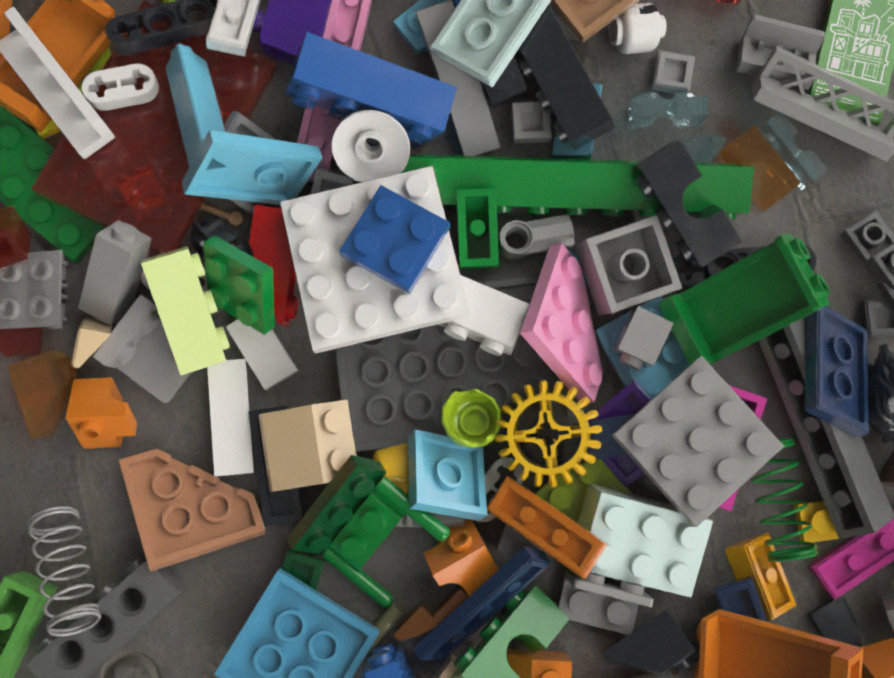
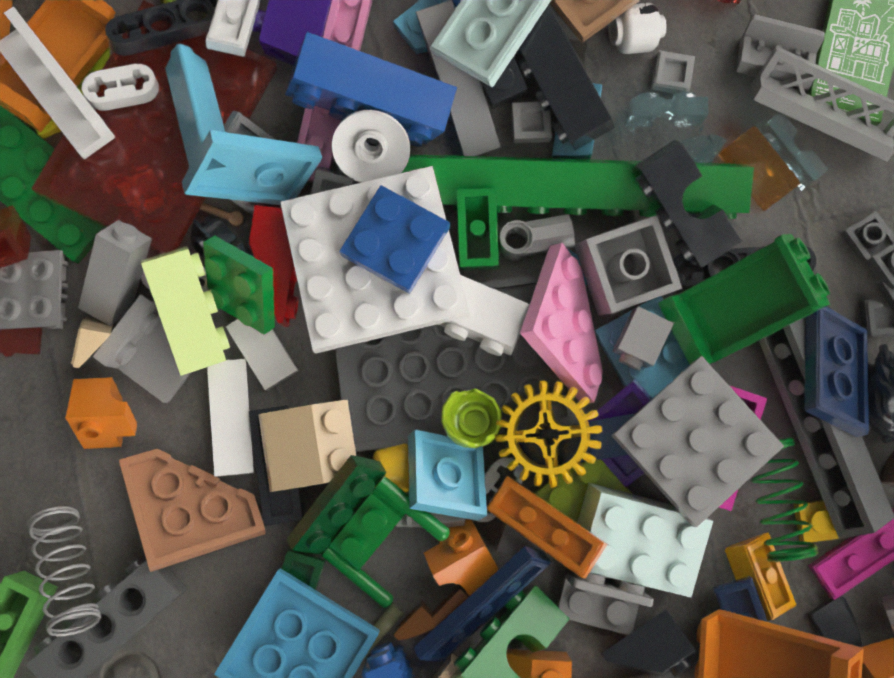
clear orange slope [7,350,77,439] -> none

